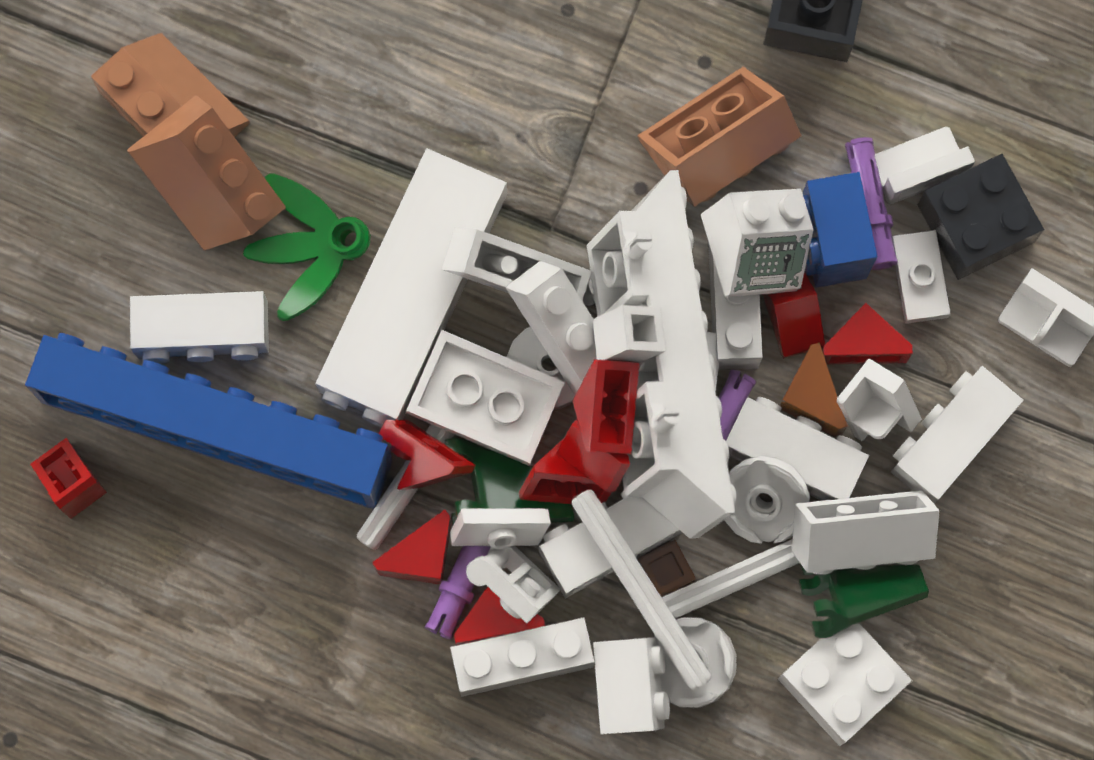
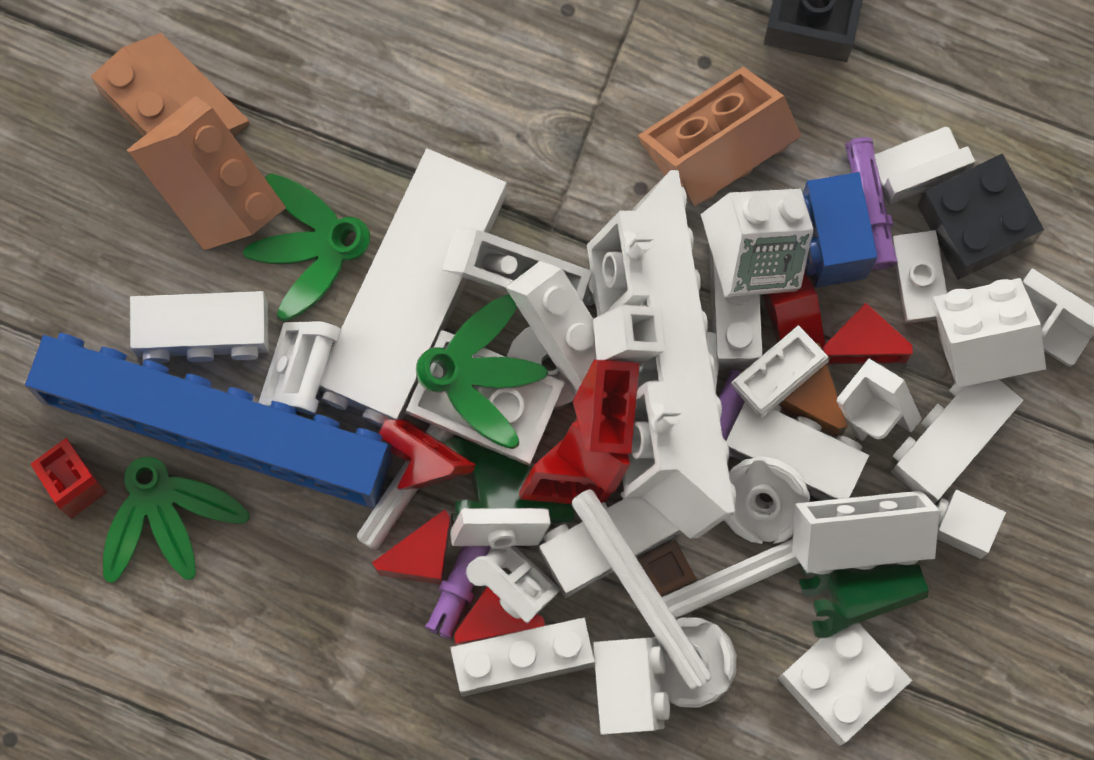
none -> green plant [103,456,250,583]
none -> white plate [258,321,341,415]
none -> green plant [416,294,548,449]
none -> white plate [731,325,829,419]
none -> white brick [933,278,1046,388]
none -> white brick [936,490,1006,559]

